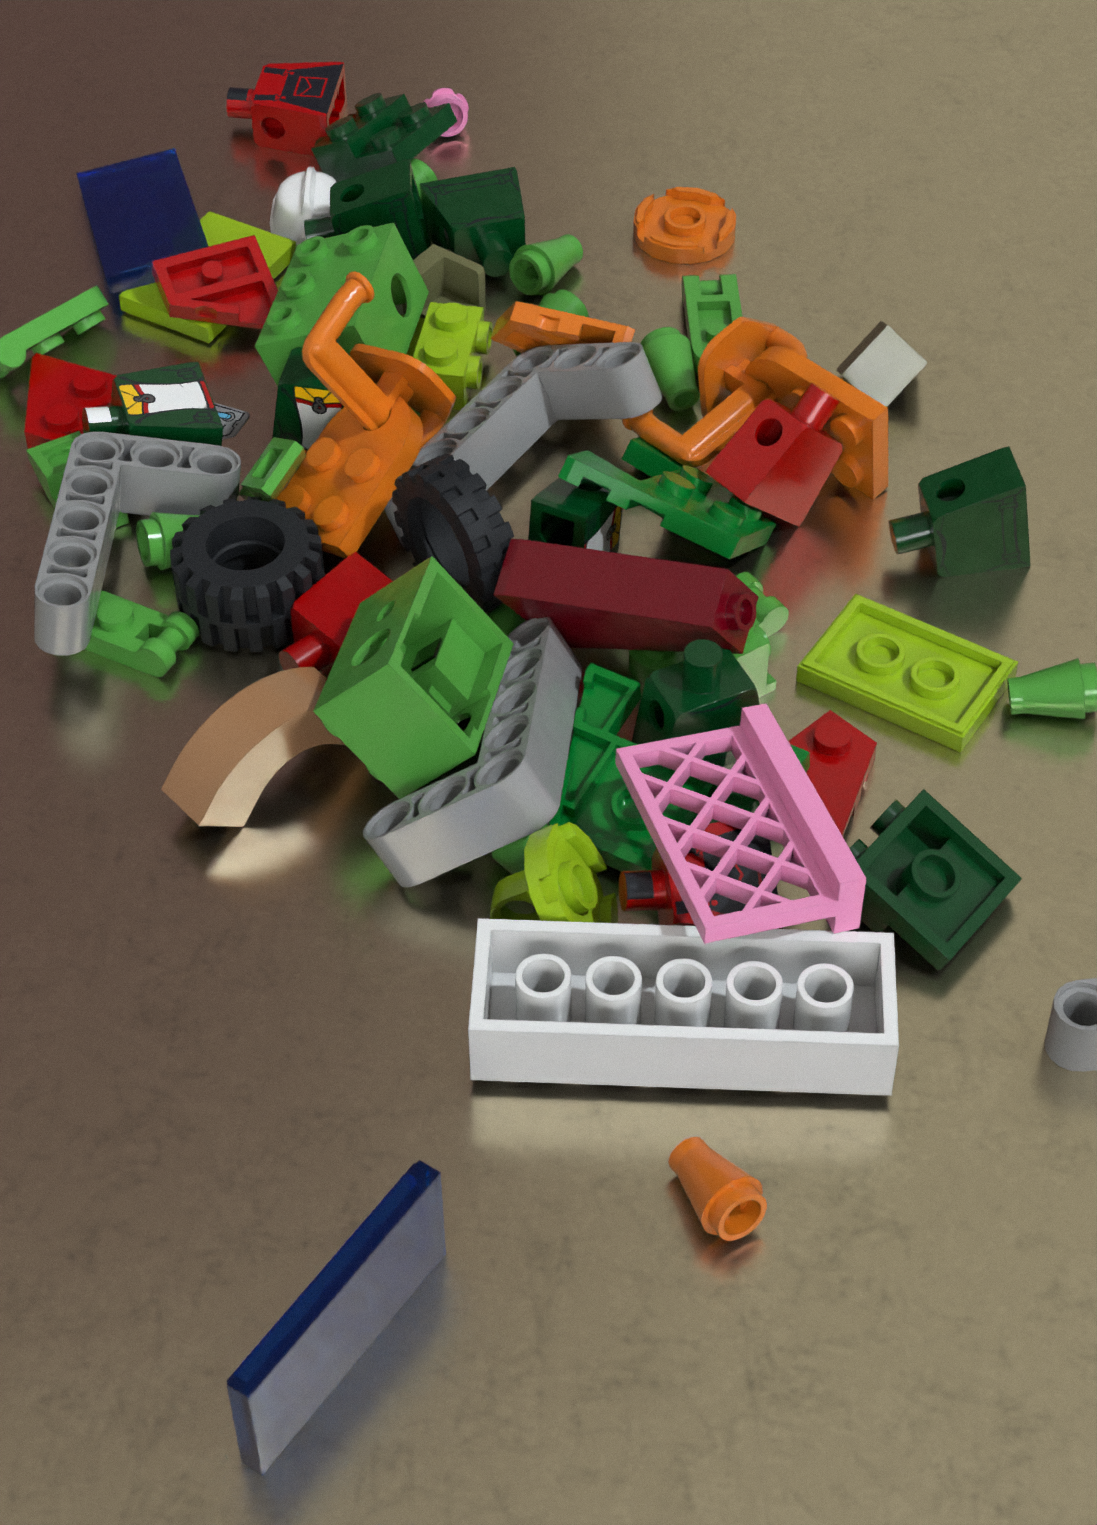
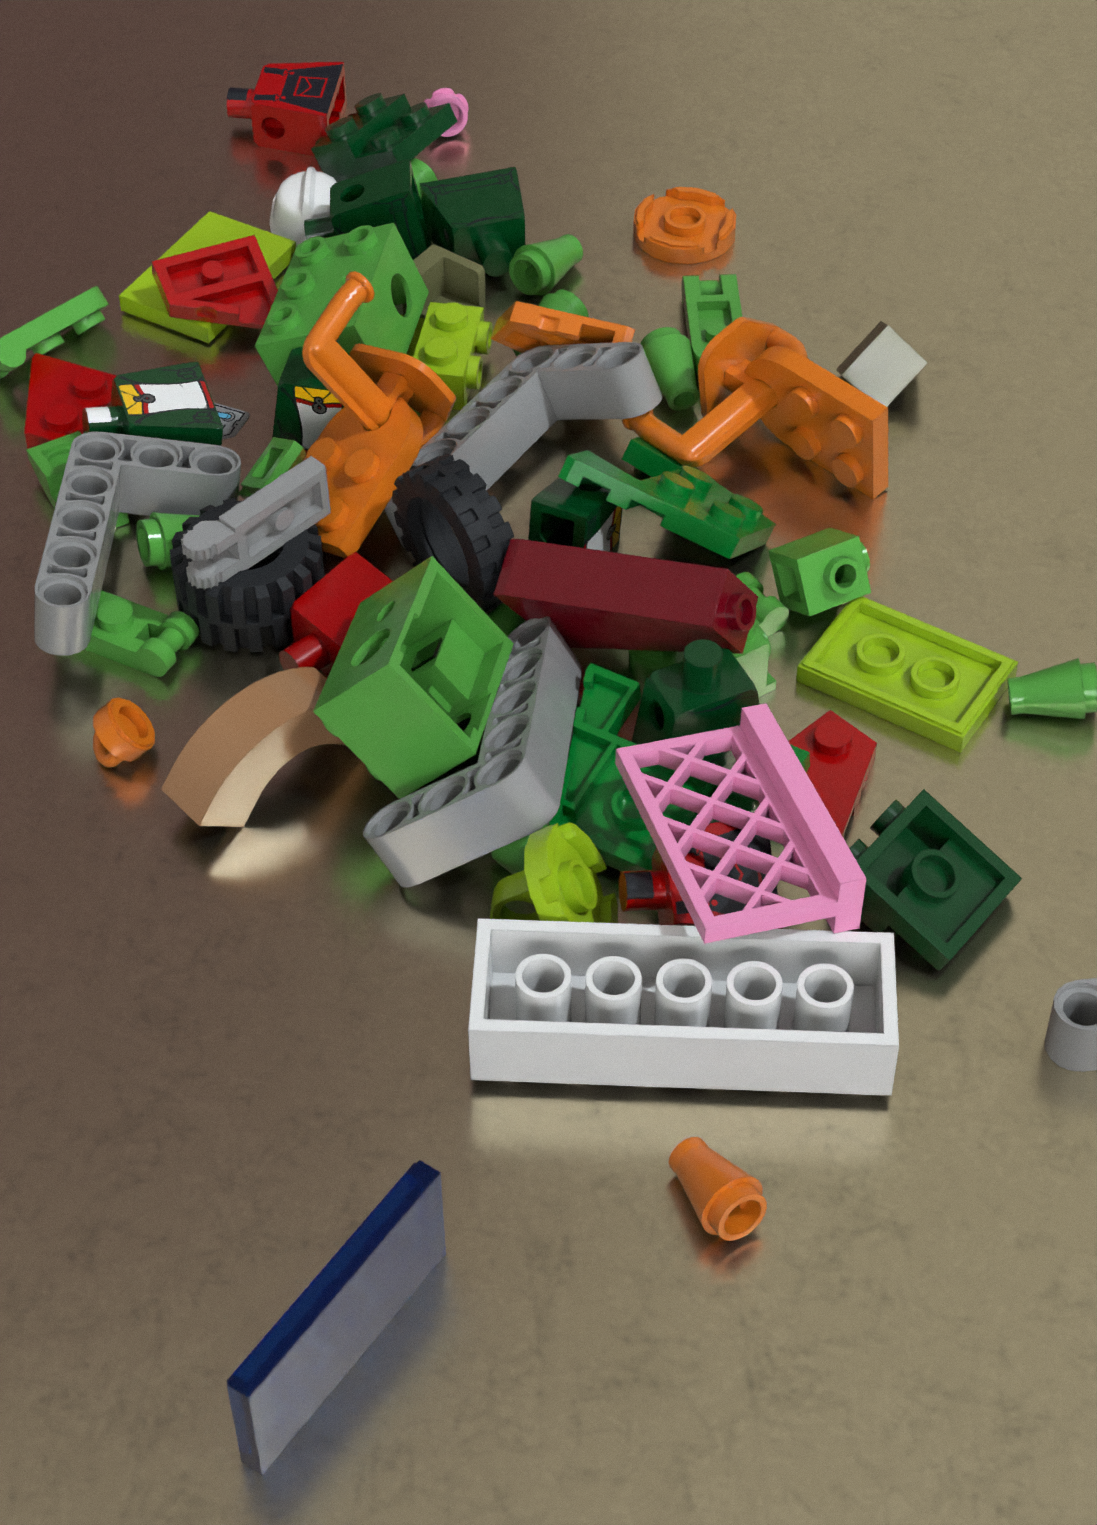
clear blue tile [76,148,209,293] -> none
red torso [705,382,842,527] -> none
dark green torso [889,446,1031,577] -> none
none -> orange tile [93,697,155,768]
none -> light grey hinge [181,456,331,590]
none -> bright green brick [768,527,871,616]

